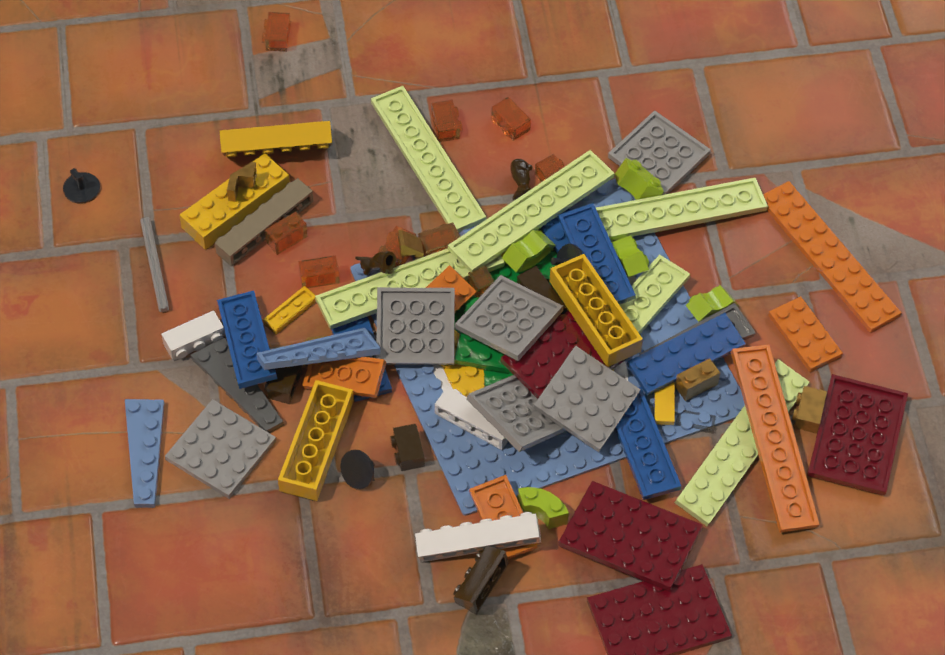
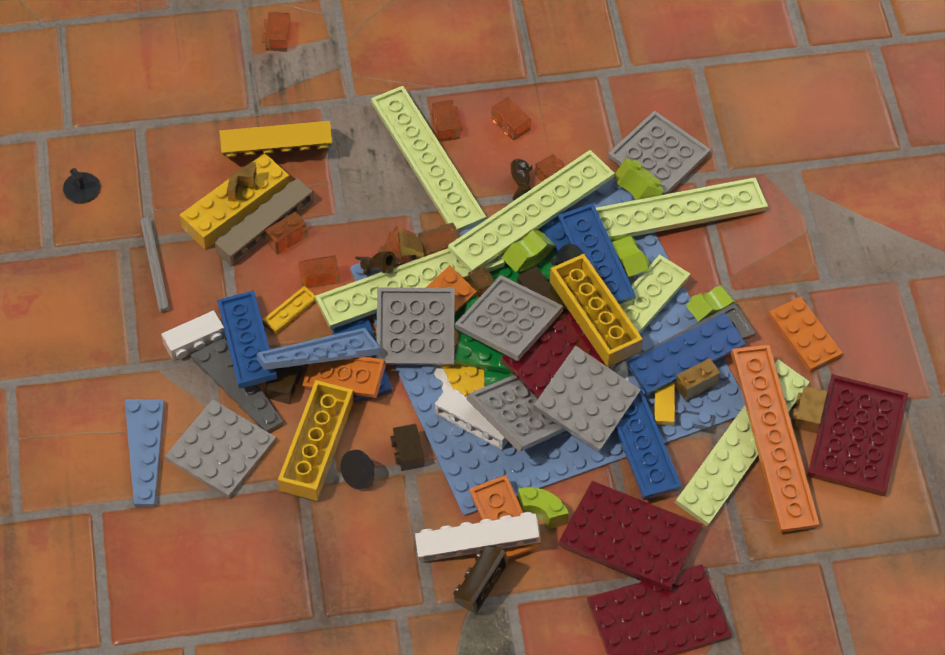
orange plate [763,181,902,333] -> none

